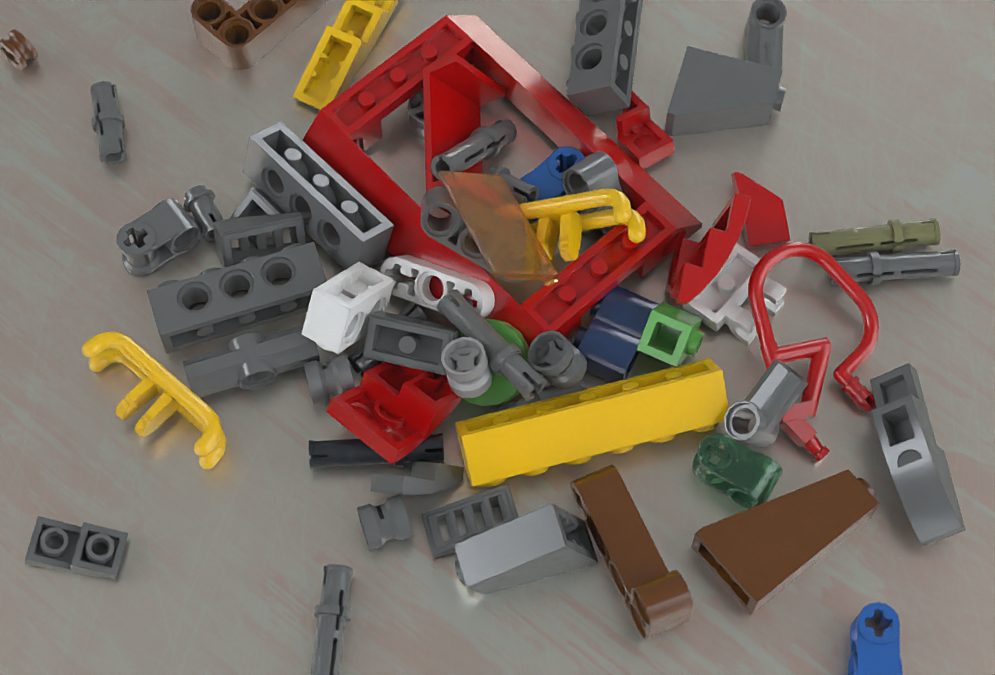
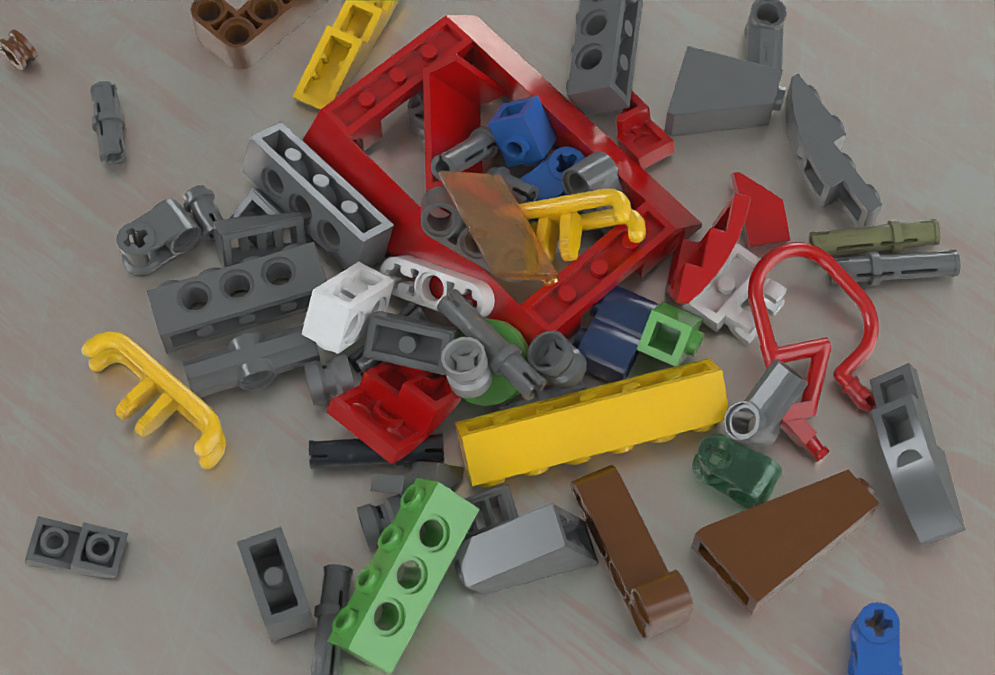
none -> dark grey brick [237,526,315,642]
none -> bright green brick [328,478,480,674]
none -> blue brick [488,95,557,167]
none -> dark grey slope [786,74,883,227]

